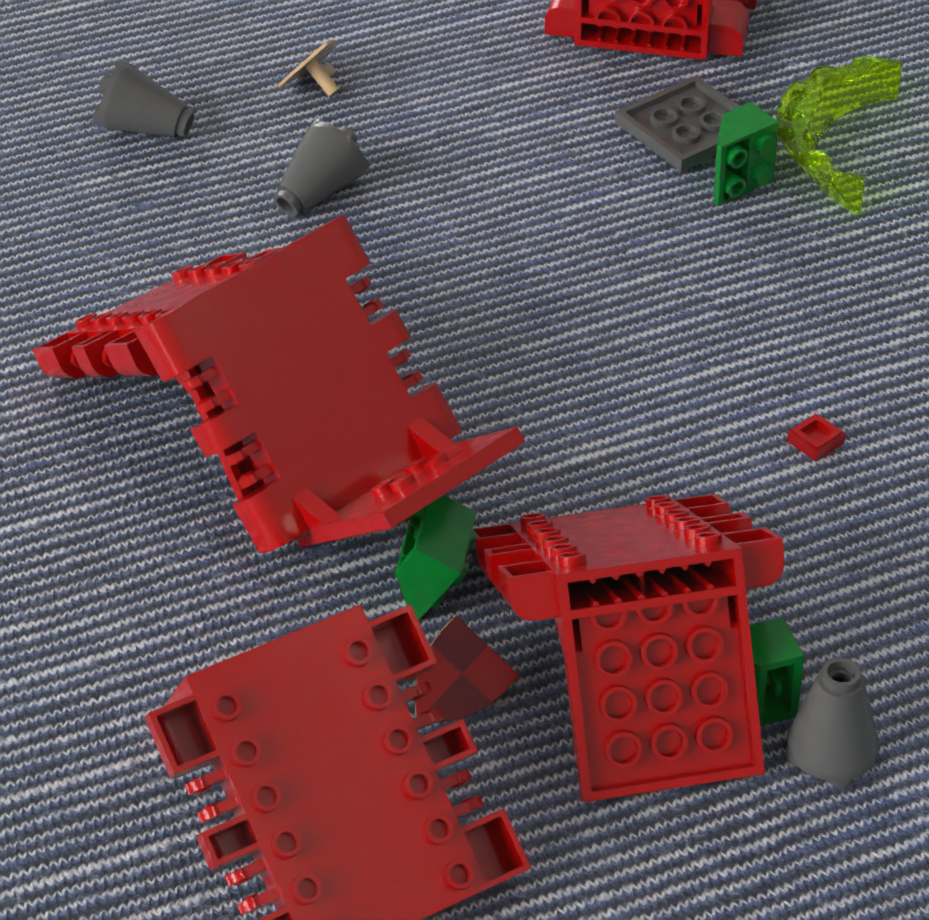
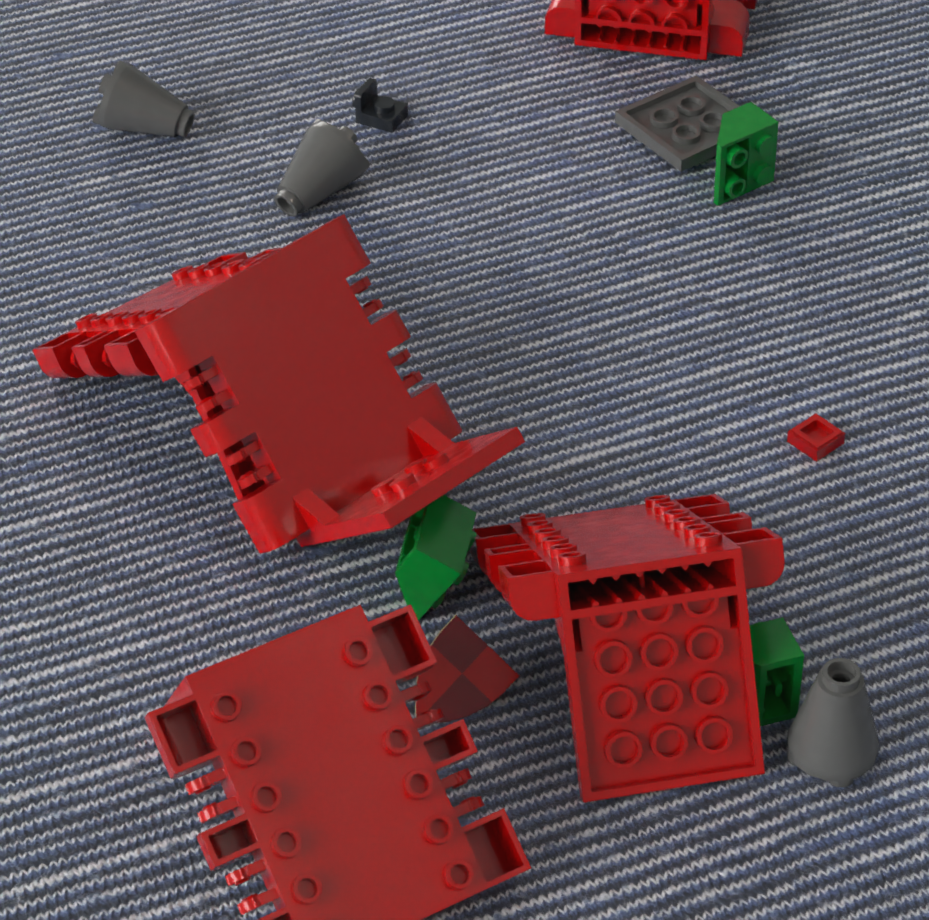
tan shield [277,40,340,97] -> none
clear neon green windscreen [776,56,902,215] -> none
none -> black bracket [352,78,408,133]

